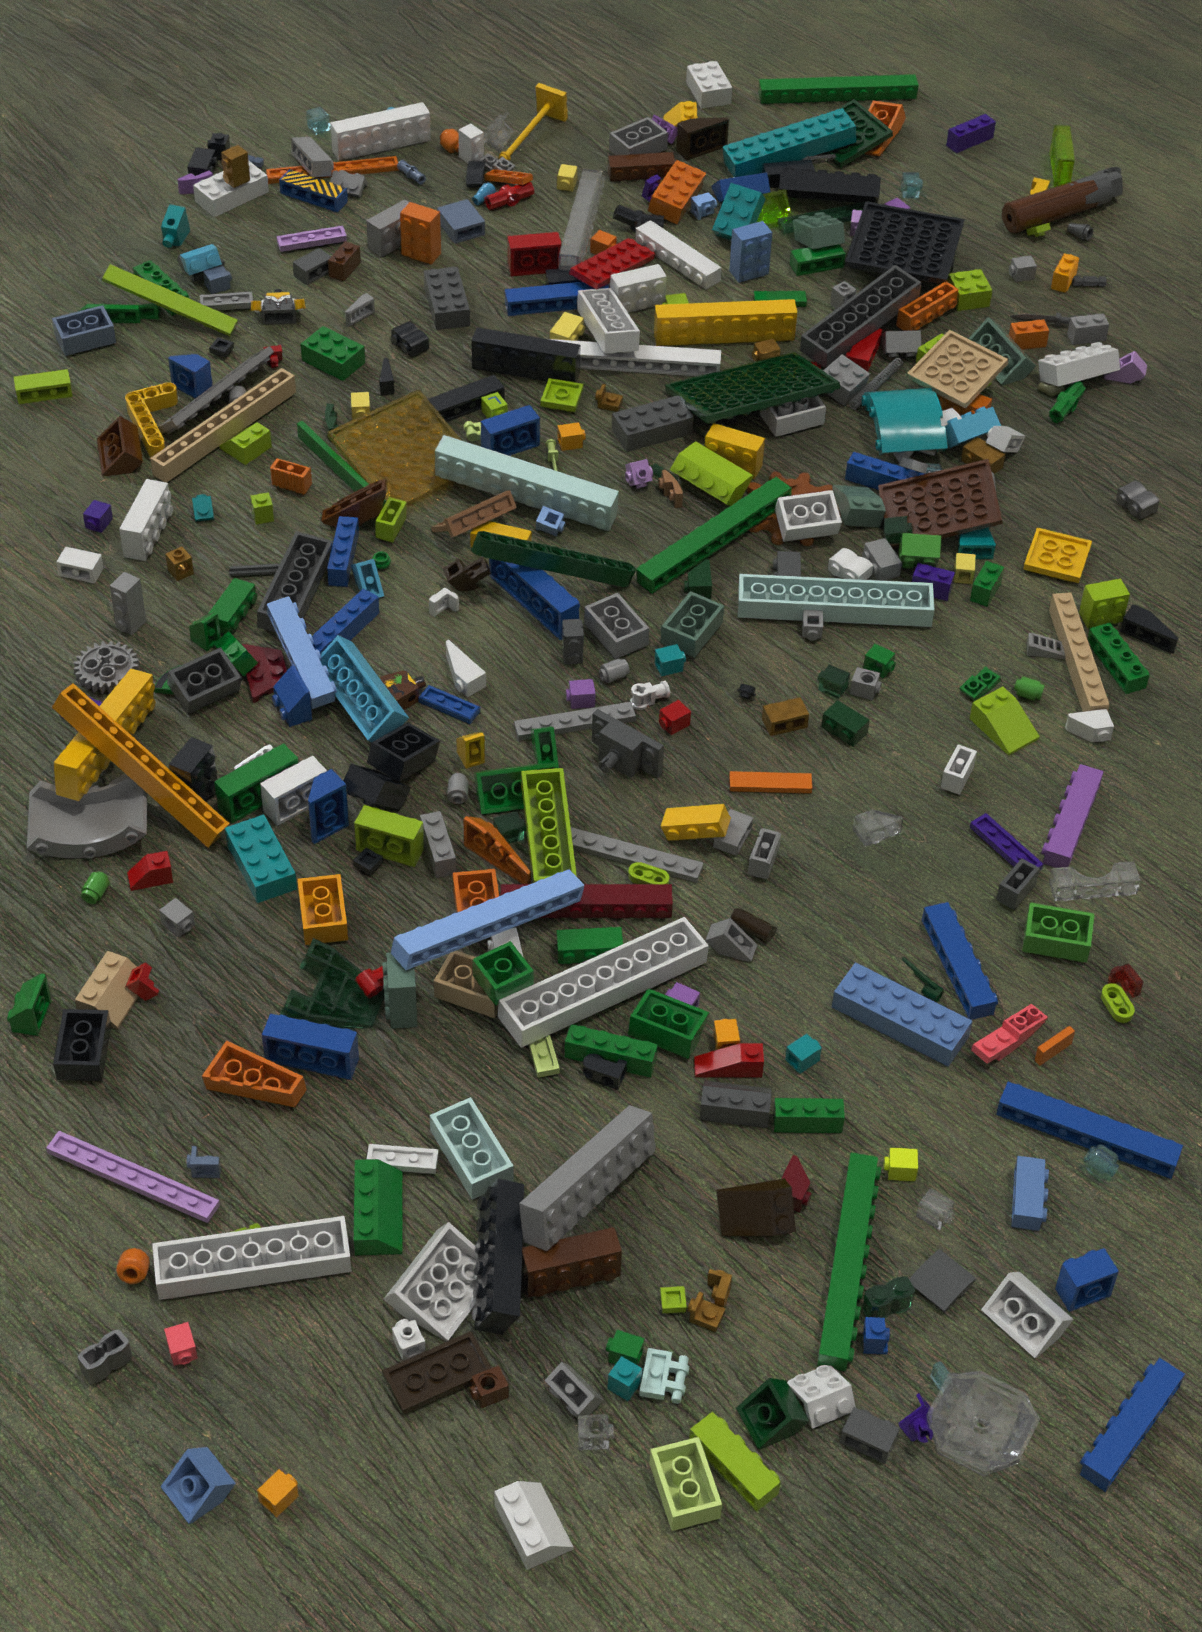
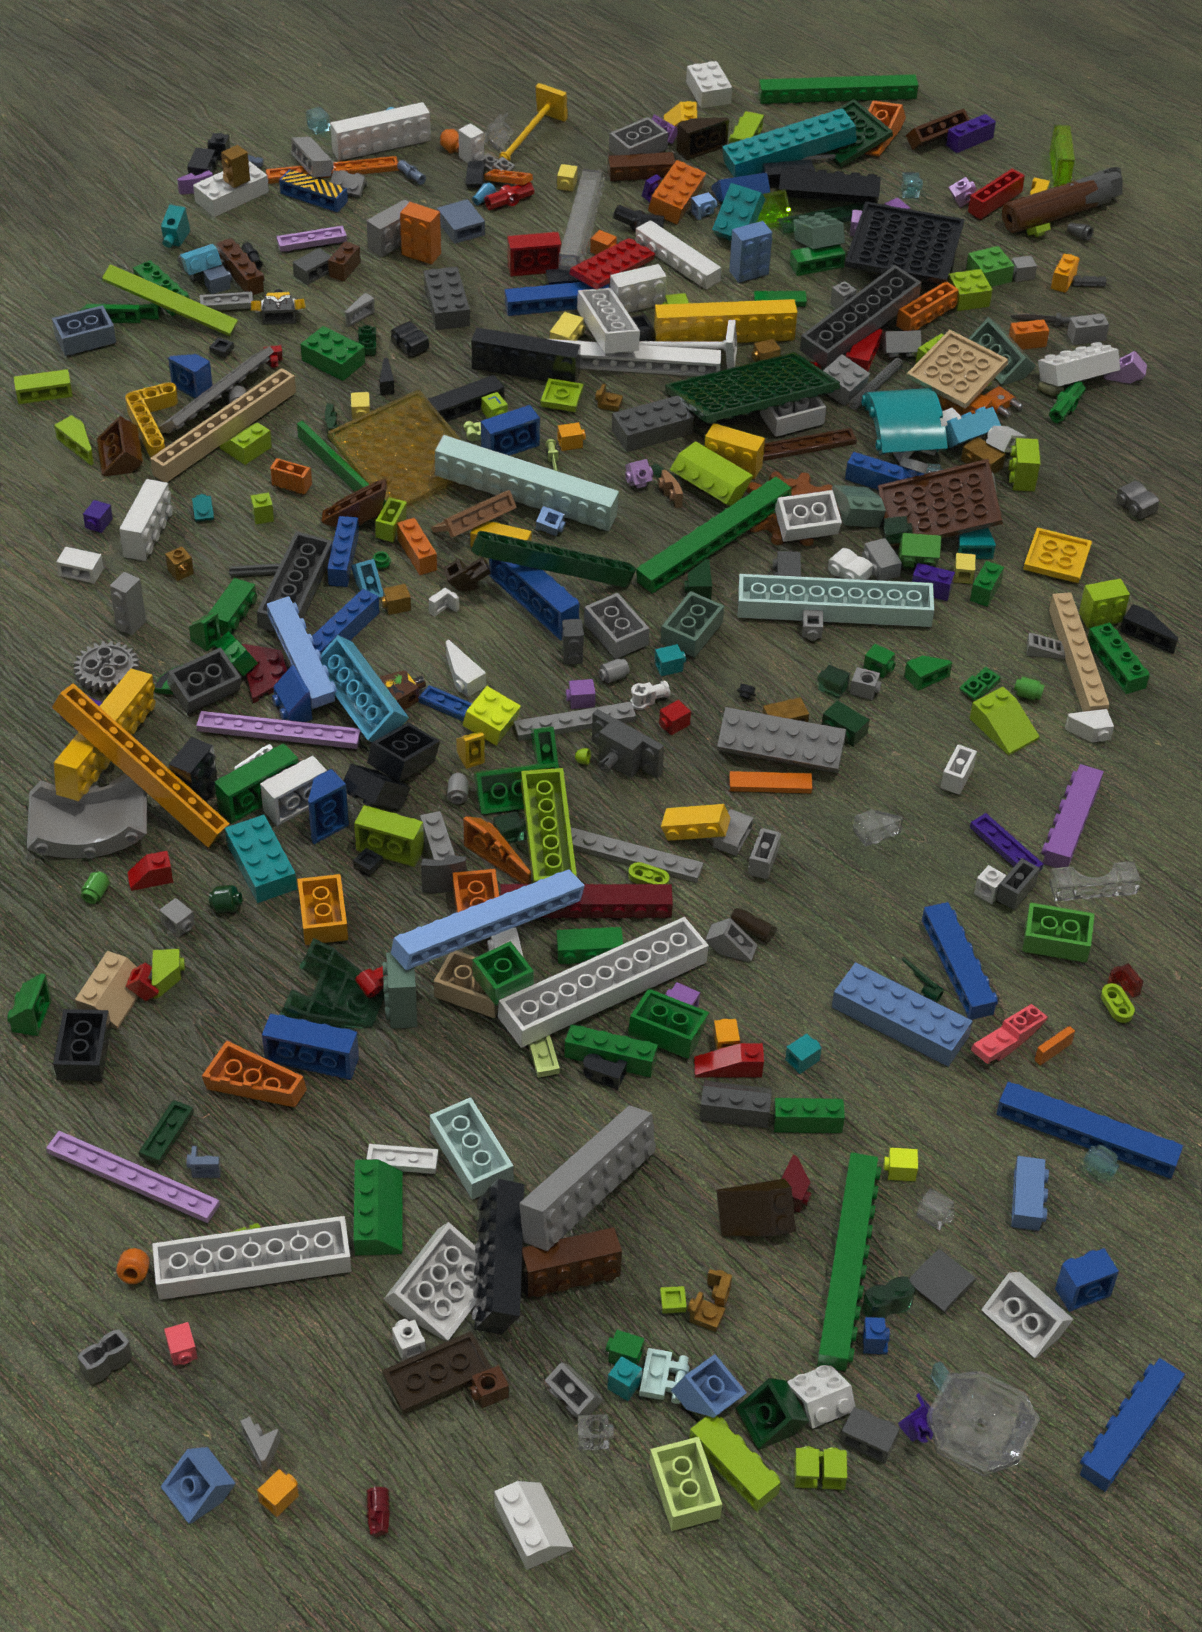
none -> lime slope [54,415,94,465]
none -> dark green plate [139,1100,194,1165]
none -> lime slope [152,949,185,999]
none -> lavender plate [197,711,361,749]
none -> dark green head [209,885,243,914]
none -> reddish brown brick [216,238,265,296]
none -> light grey slope [241,1417,280,1473]
none -> black pin [242,242,263,269]
none -> dark green slope [358,325,376,355]
none -> dark red hinge [366,1487,390,1537]
none -> pearl gold brick [380,584,411,615]
none -> orange brick [397,518,437,575]
none -> dark grey slope [421,855,467,893]
none -> neon yellow brick [462,686,521,746]
none -> lime hinge [575,748,591,765]
none -> black slope [631,315,655,341]
none -> white tile [639,320,737,369]
none -> medium blue slope [671,1354,747,1417]
none -> light grey brick [717,707,846,773]
none -> lime brick [728,111,764,144]
none -> reddish brown tile [763,428,857,461]
none -> lime piece [794,1446,847,1490]
none -> green slope [904,655,952,691]
none -> reddish brown brick [905,108,970,150]
none -> lavender brick [949,177,977,207]
none -> bright green brick [966,246,1015,287]
none -> red brick [968,168,1025,219]
none -> white brick [974,865,1007,904]
none -> orange piece [984,386,1023,417]
none -> lime brick [1008,438,1040,491]

